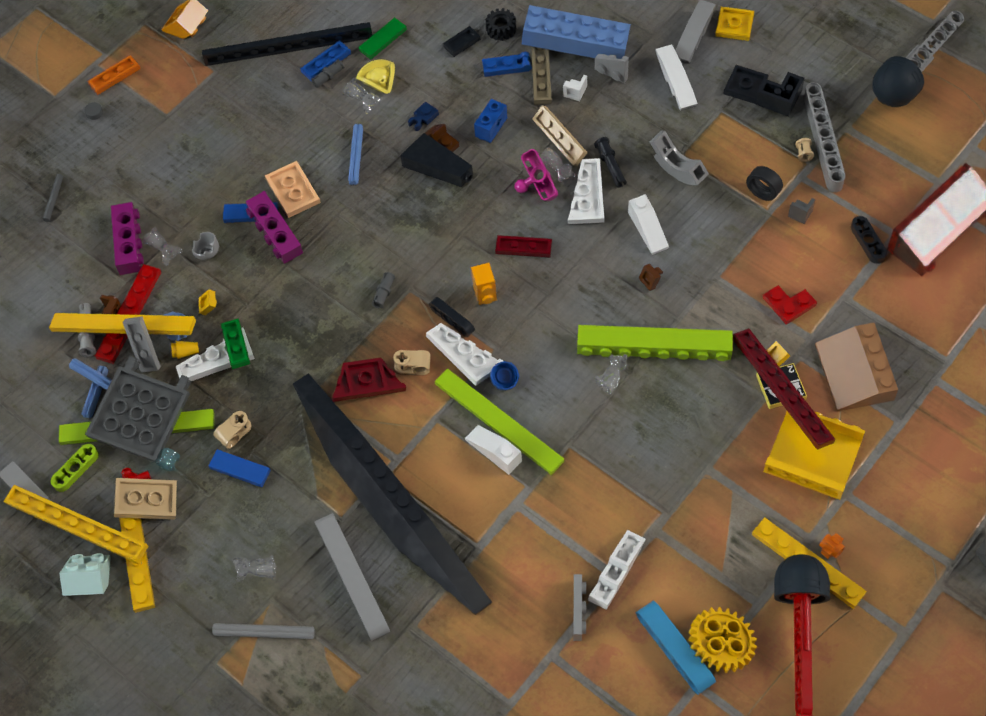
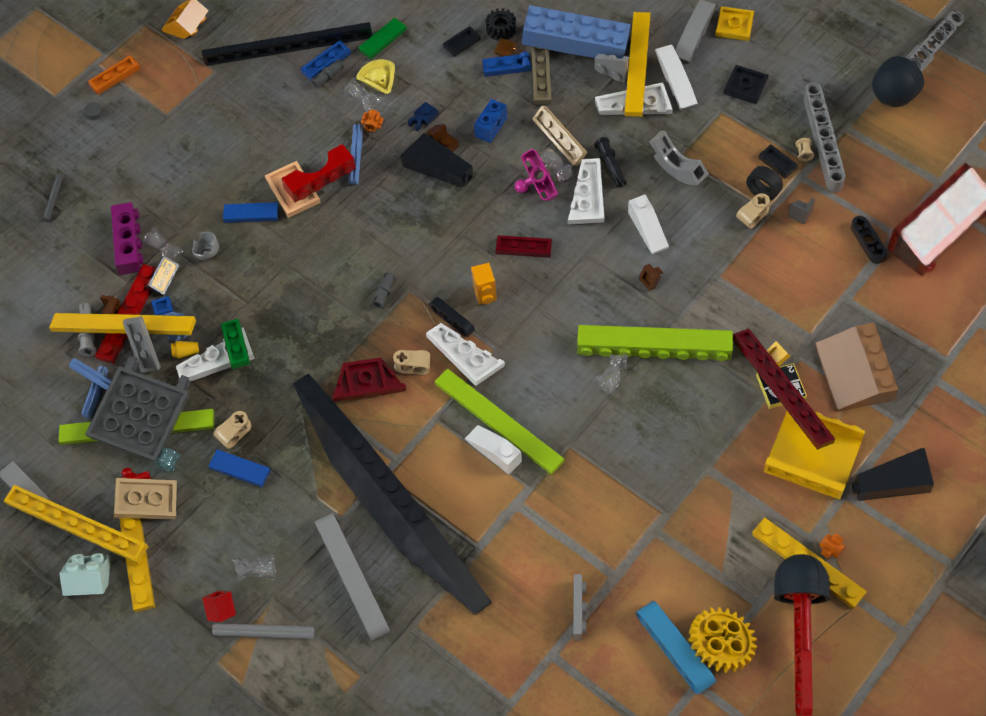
lime beam [51,444,99,492] -> none
yellow plate [199,289,217,315] -> none
magenta brick [245,191,303,264] -> none
blue hair [490,361,519,391] -> none
white panel [563,75,587,102] -> none
white slope [588,530,646,610] -> none
black brick [756,72,804,117] -> none
red plate [763,285,817,325] -> none
none -> tile [146,256,179,297]
none -> blue tile [151,296,174,315]
none -> red panel [202,590,236,622]
none -> red arch [281,144,356,203]
none -> orange gear [361,110,384,132]
none -> clear orange tile [494,38,517,57]
none -> white wing [595,82,673,115]
none -> yellow tile [625,12,651,117]
none -> tan piece [736,193,770,229]
none -> black tile [758,144,798,179]
none -> black slope [852,448,934,501]

